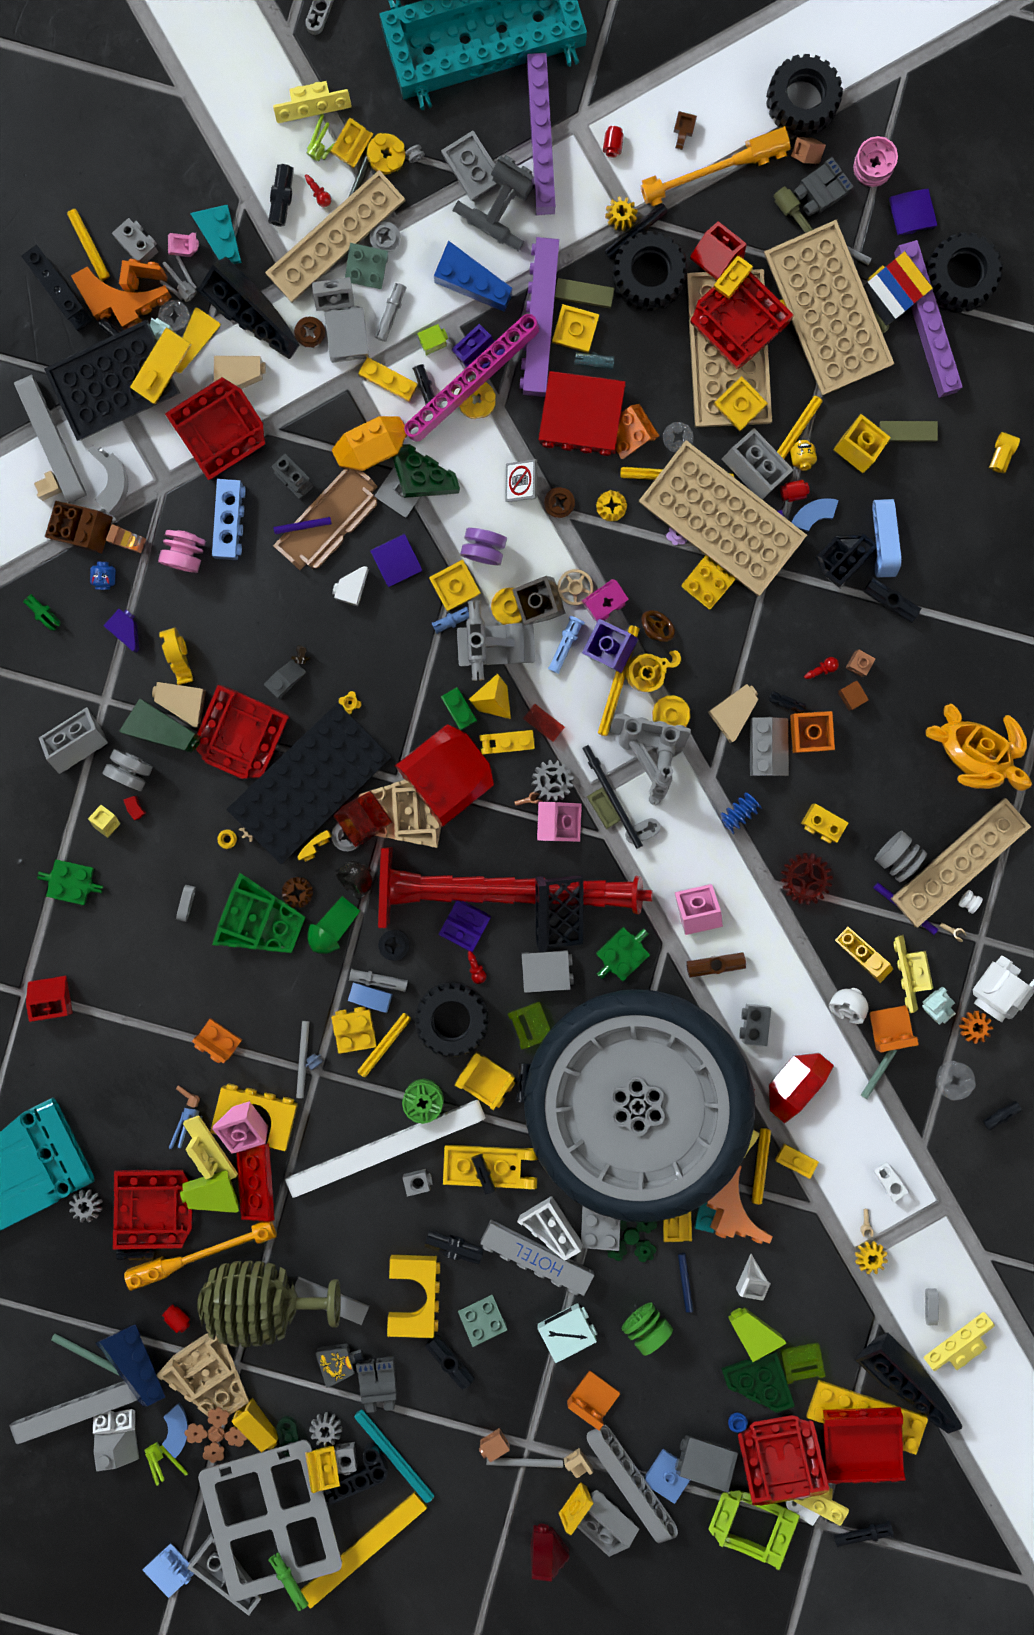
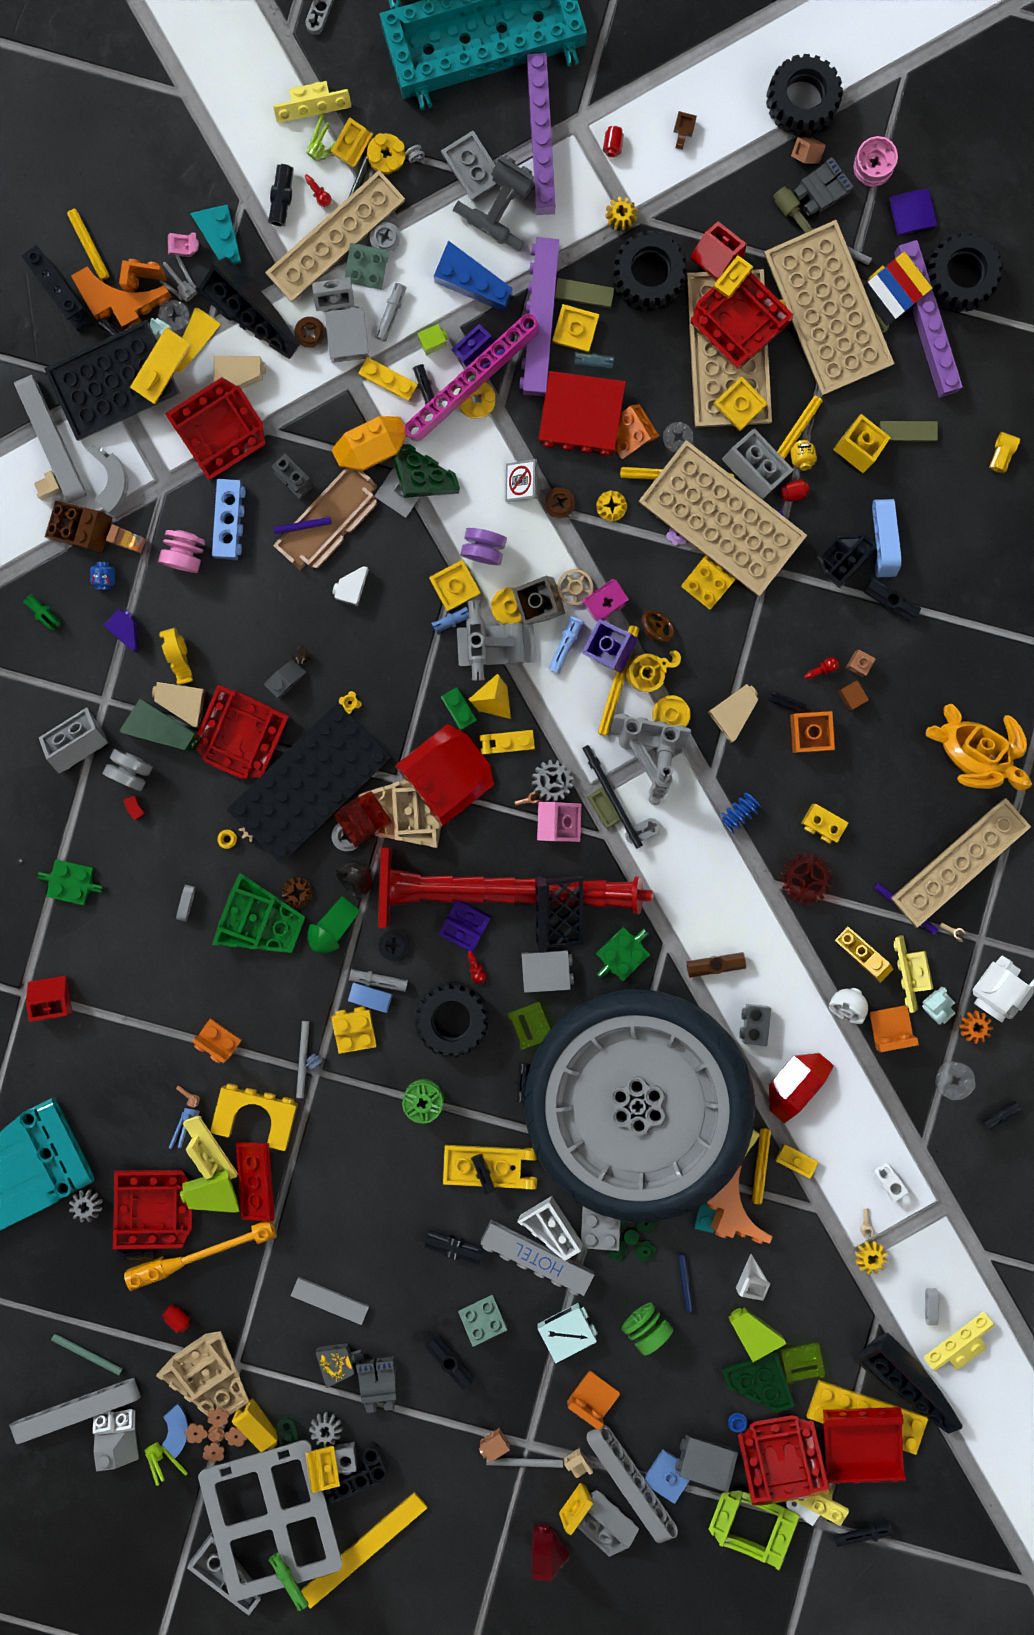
light yellow brick [88,805,120,838] -> none
dark blue wedge [95,1325,165,1406] -> none
light grey brick [112,218,158,264] -> none
light blue hinge [143,1543,194,1598] -> none
olive plant [197,1261,341,1347] -> none
bright pink slope [212,1101,269,1154] -> none
white beam [285,1100,486,1198] -> none
yellow slope [297,830,332,862] -> none
teal axle [354,1409,434,1503] -> none
yellow axle [358,1013,411,1077] -> none
dark purple slope [370,534,423,587] -> none
yellow arch [387,1255,440,1338] -> none
light grey brick [403,1169,433,1197] -> none
yellow panel [455,1051,516,1110] -> none
clear red plate [523,704,565,742] -> none
black axle [605,203,667,259] -> none
light orange bar [641,126,790,206] -> none
yellow plate [663,1211,692,1242] -> none
bright pink slope [675,884,723,935] -> none
light grey slope [750,717,789,776] -> none
medium blue tile [791,499,839,532] -> none
sand green bar [861,1050,897,1099] -> none
light grey wheel [875,831,927,882] -> none
white wheel [959,890,983,914] -> none

